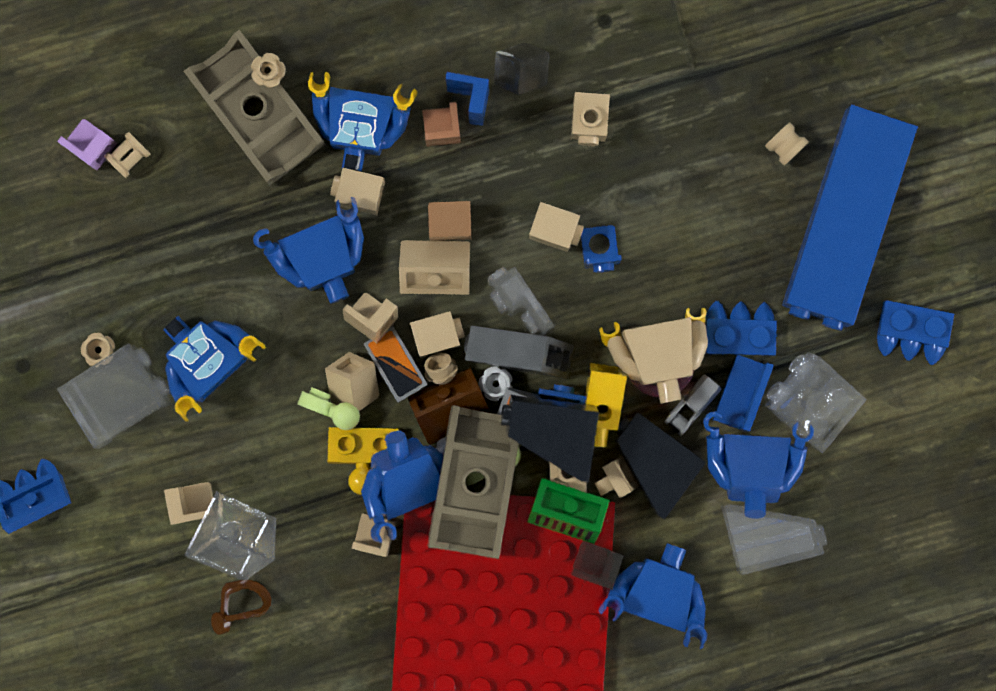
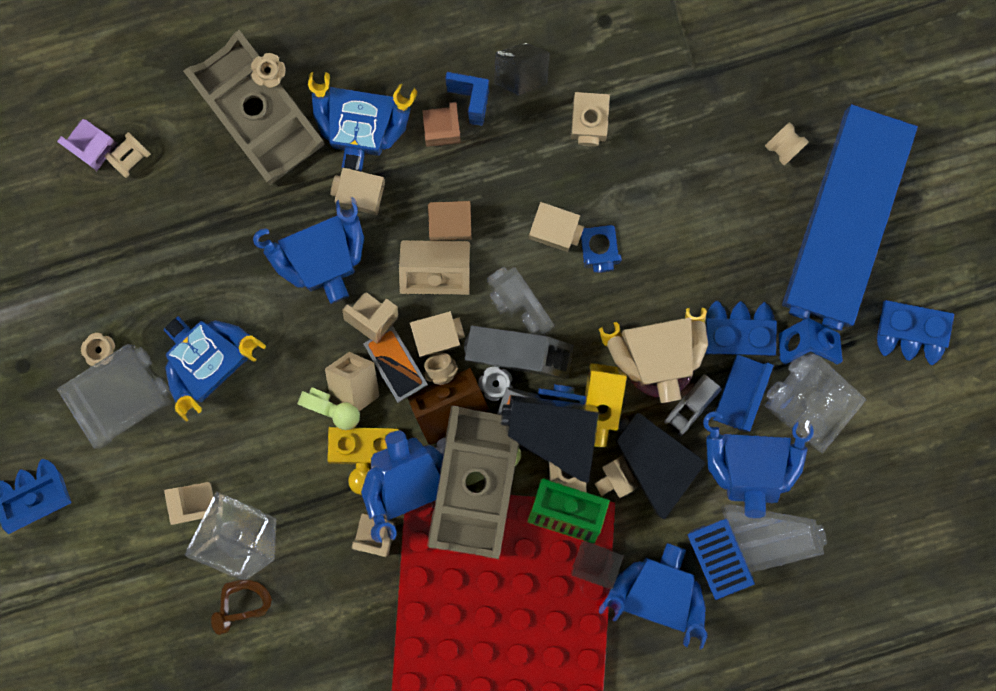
none -> blue panel [687,518,755,600]
none -> blue bracket [779,318,843,364]

